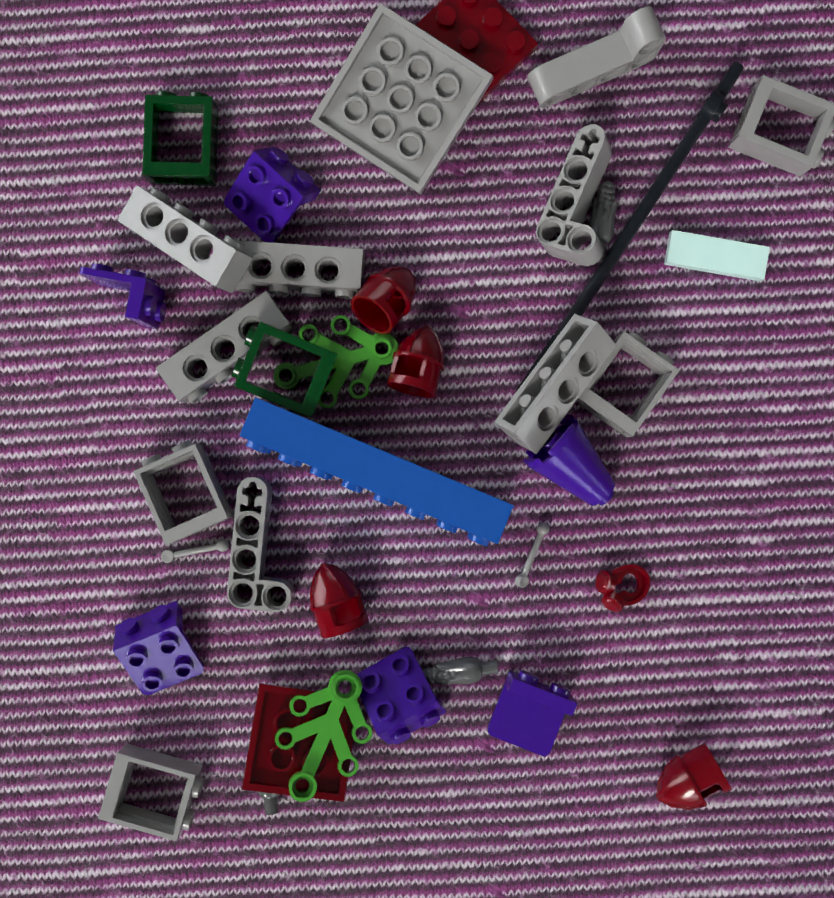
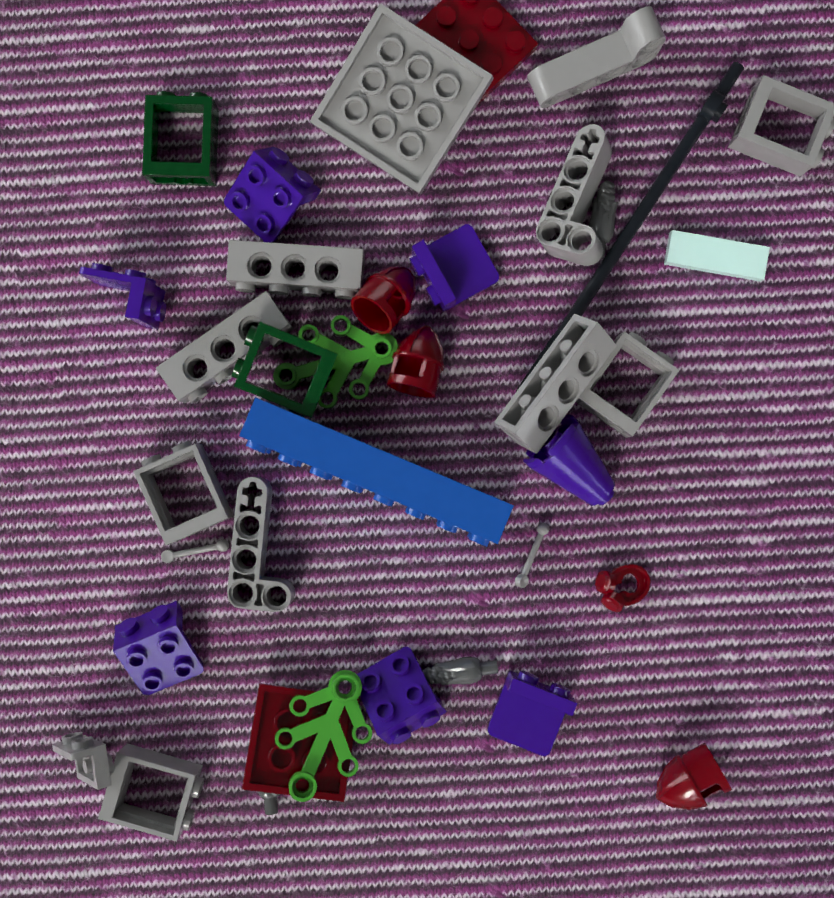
light grey brick [117,185,253,293] -> none
dark red helmet [309,563,369,638] -> none
none -> light grey bracket [52,732,114,790]
none -> dark purple bracket [409,224,499,312]

